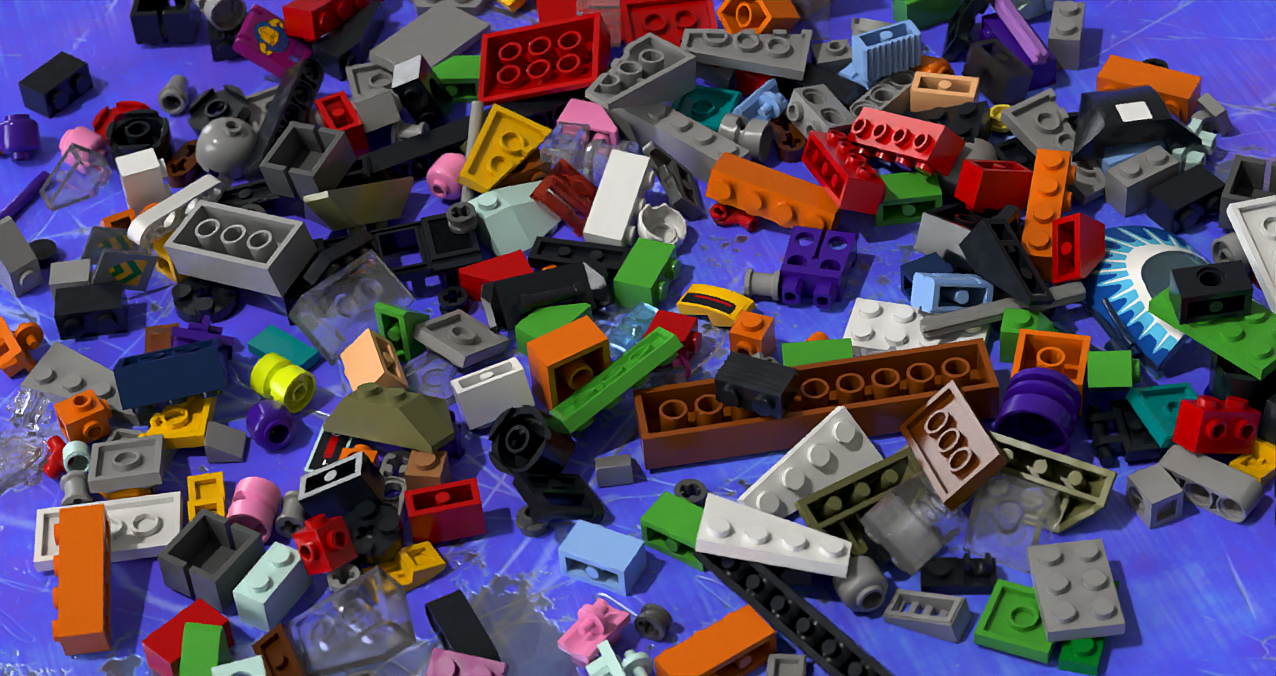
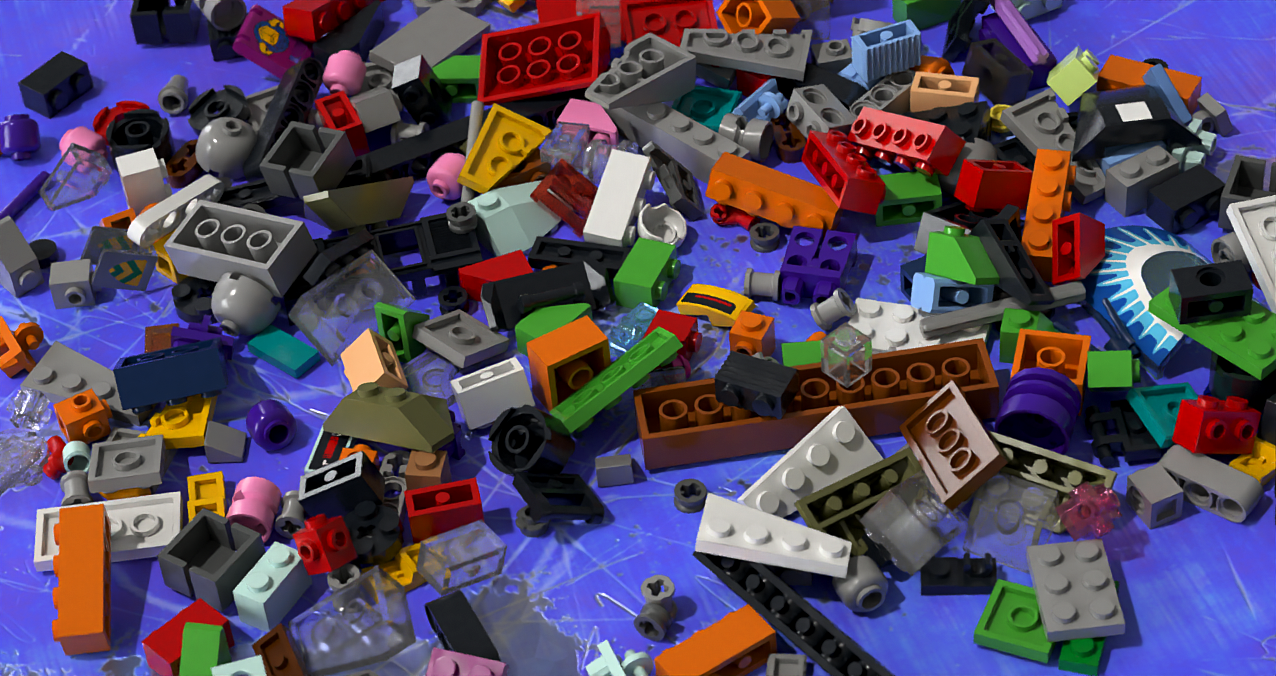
black brick [54,281,129,340] -> none
neon yellow wheel [250,352,316,413] -> none
light blue brick [558,519,647,597] -> none
bright pink hips [558,598,631,670] -> none
bright green brick [640,491,707,572] -> none
light grey slope [882,589,971,643] -> none
light grey brick [1048,0,1086,70] -> none
none -> light grey cylinder [211,272,281,337]
none -> bright pink head [323,50,367,97]
none -> clear brick [416,520,507,596]
none -> light grey bush [641,575,677,620]
none -> dark grey bush [750,222,780,253]
none -> light grey bush [810,288,856,331]
none -> clear brick [820,322,872,388]
none -> bright green slope [925,226,1000,285]
none -> yellowish green brick [1047,46,1100,106]
none -> clear pink brick [1055,482,1122,541]
none -> medium blue tile [1142,63,1192,125]

